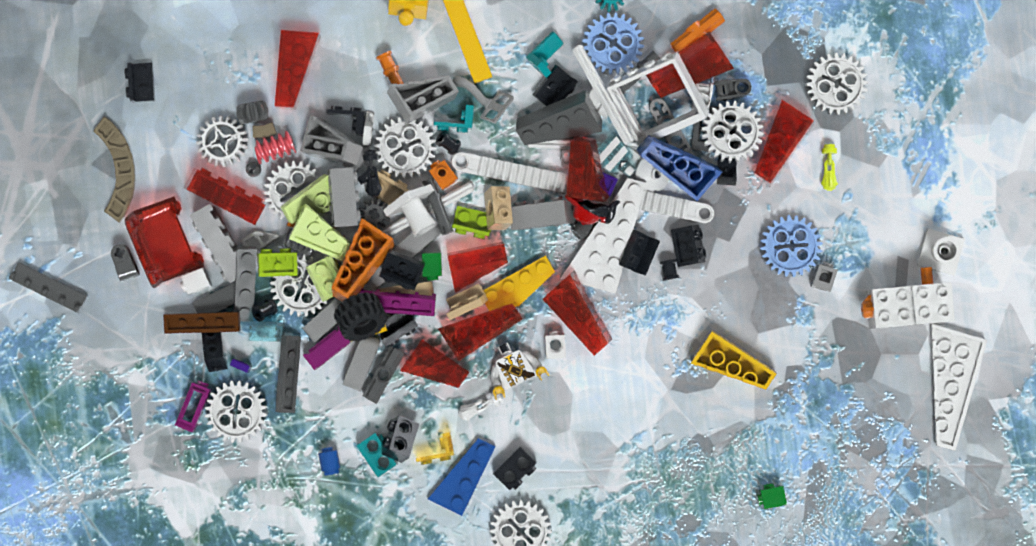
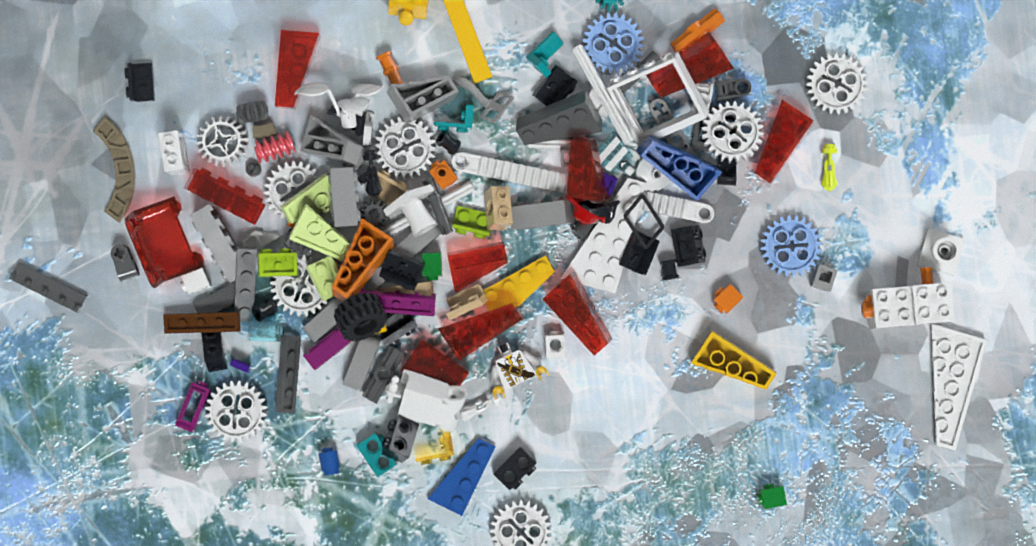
none -> white window [158,130,190,175]
none -> white plant [295,82,383,129]
none -> white piece [386,369,467,432]
none -> black piece [624,194,664,249]
none -> orange brick [712,284,744,314]

